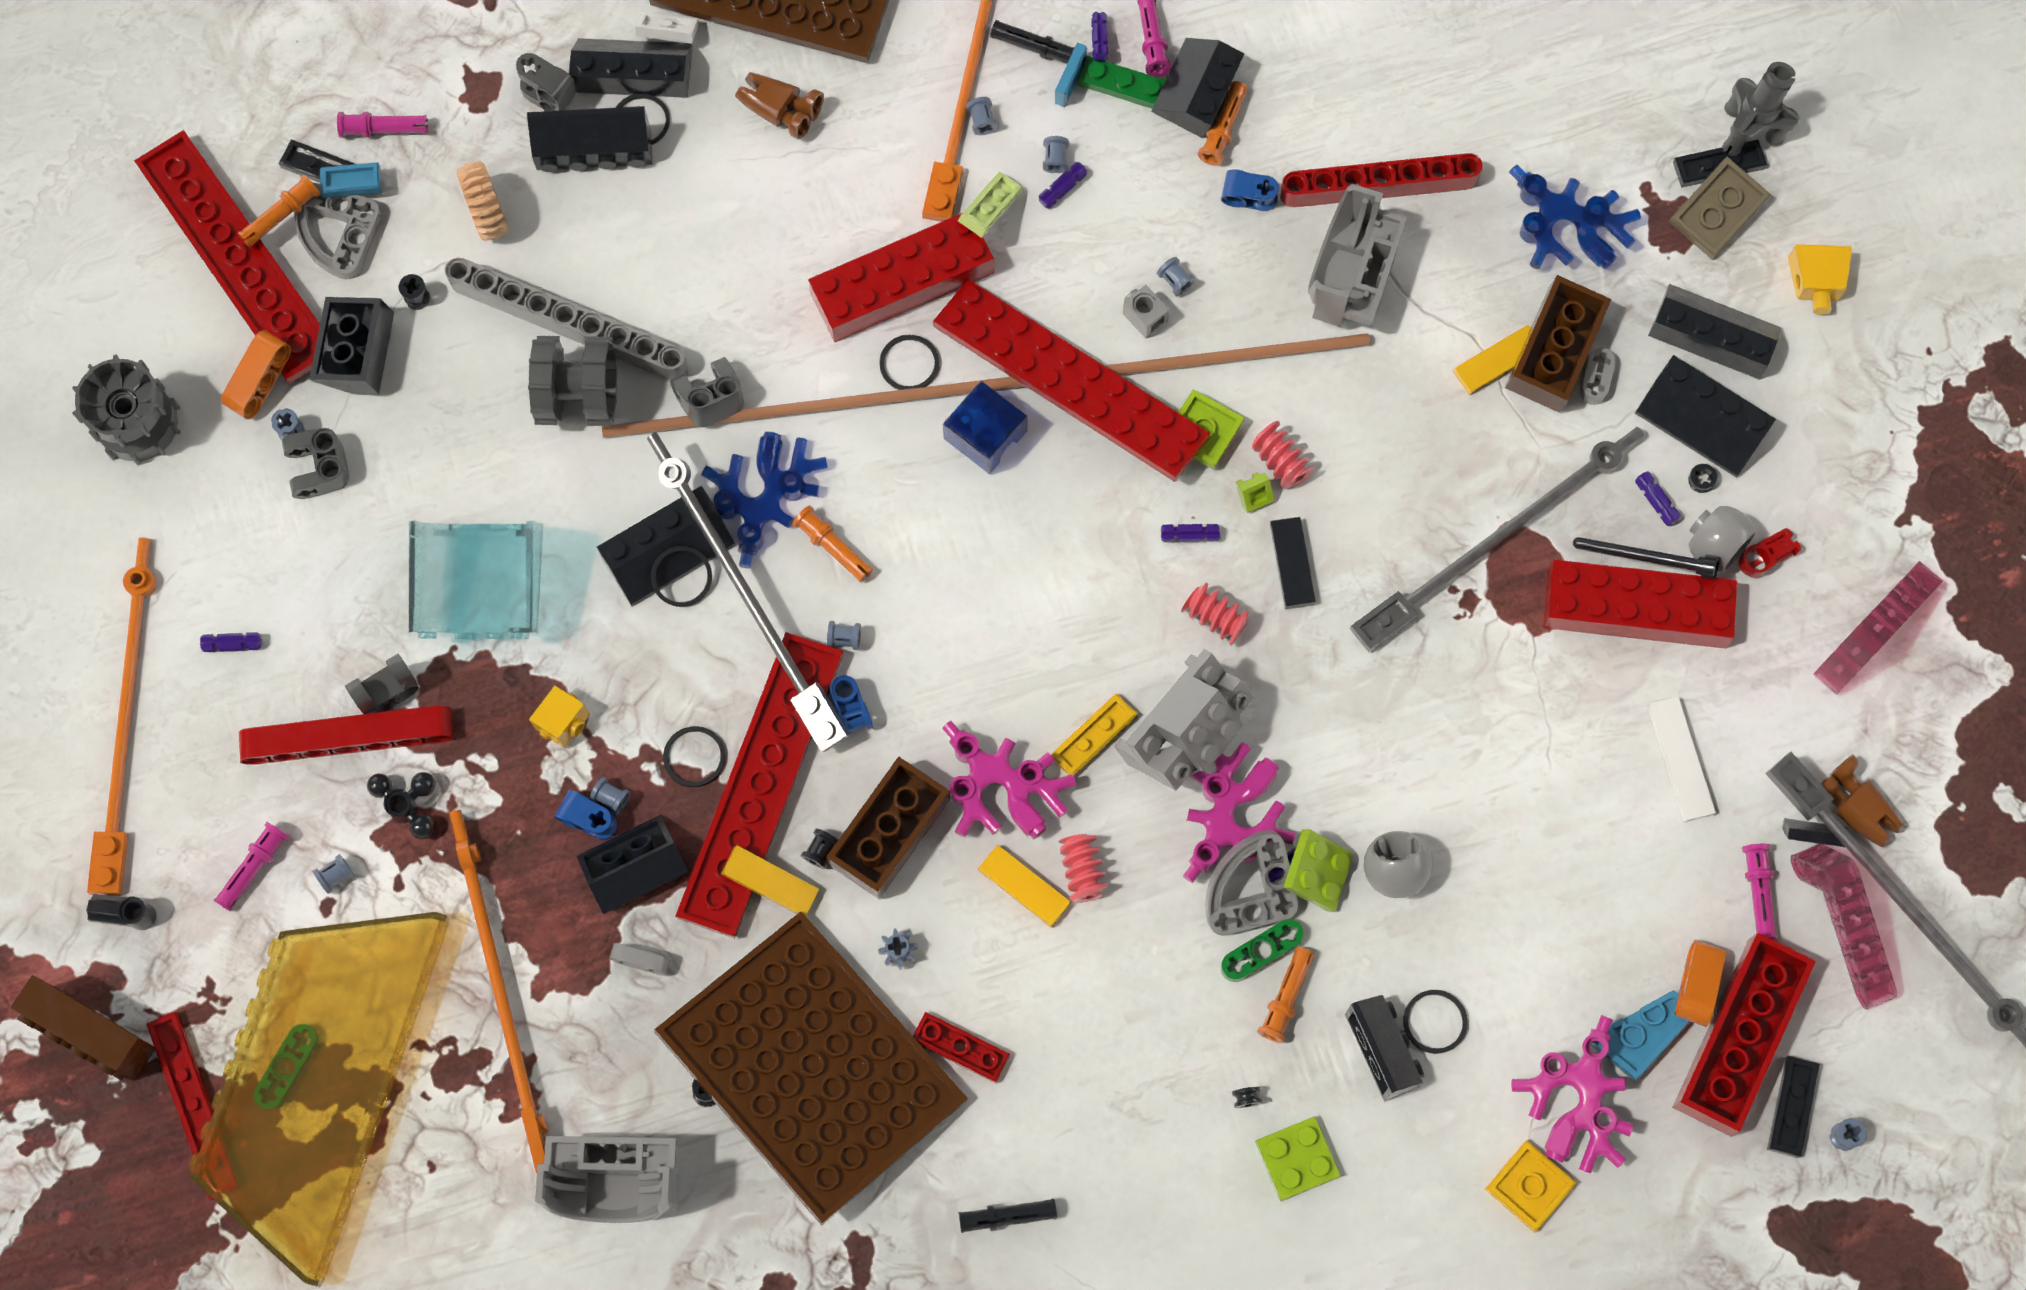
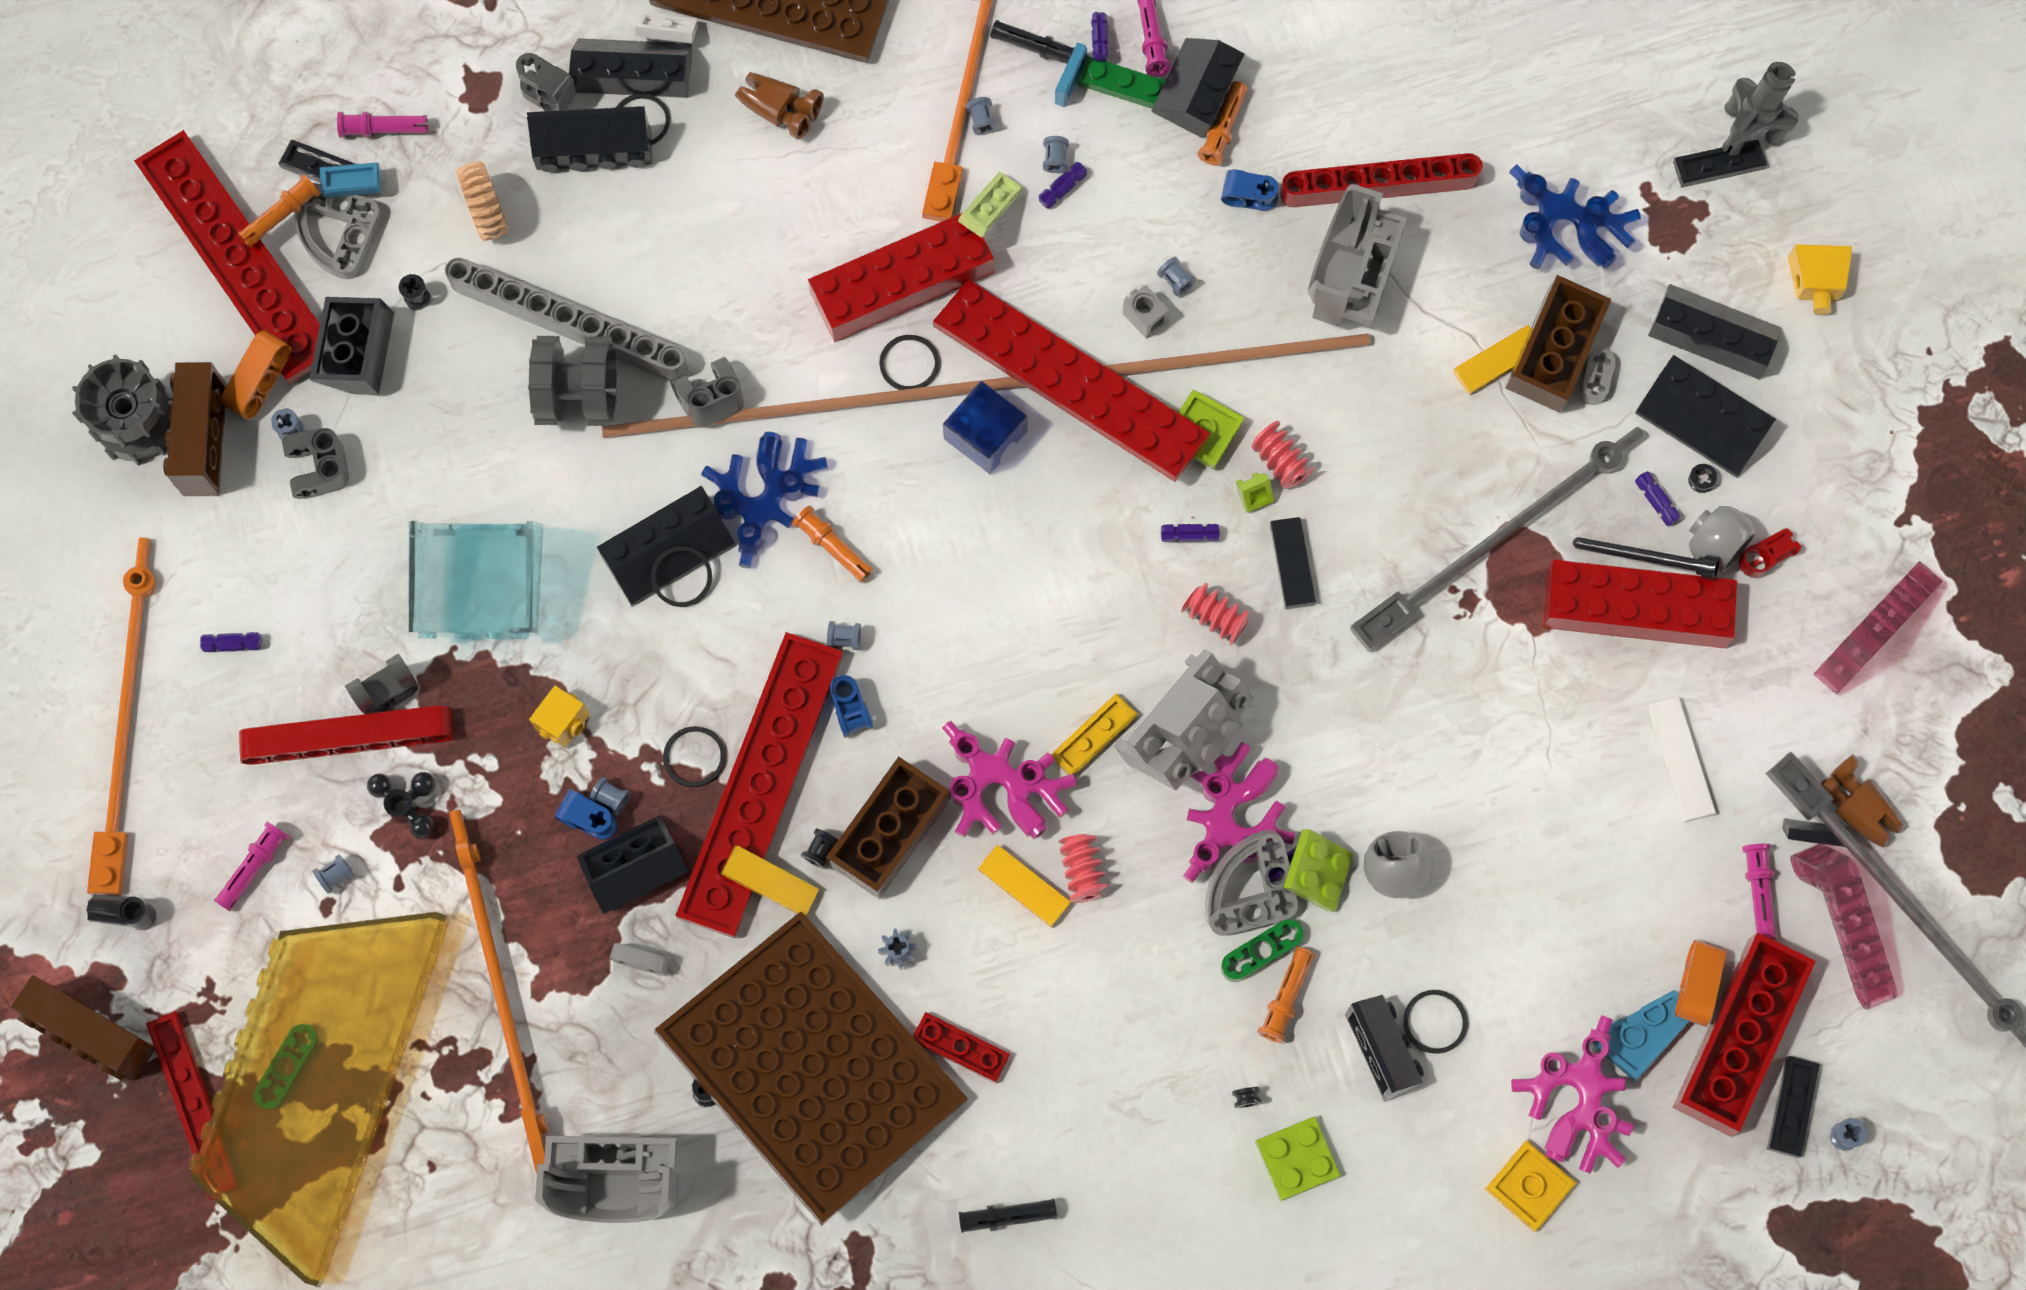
flat silver bar [647,432,850,752] -> none
dark tan tile [1668,157,1771,260] -> none
none -> reddish brown brick [163,362,227,496]

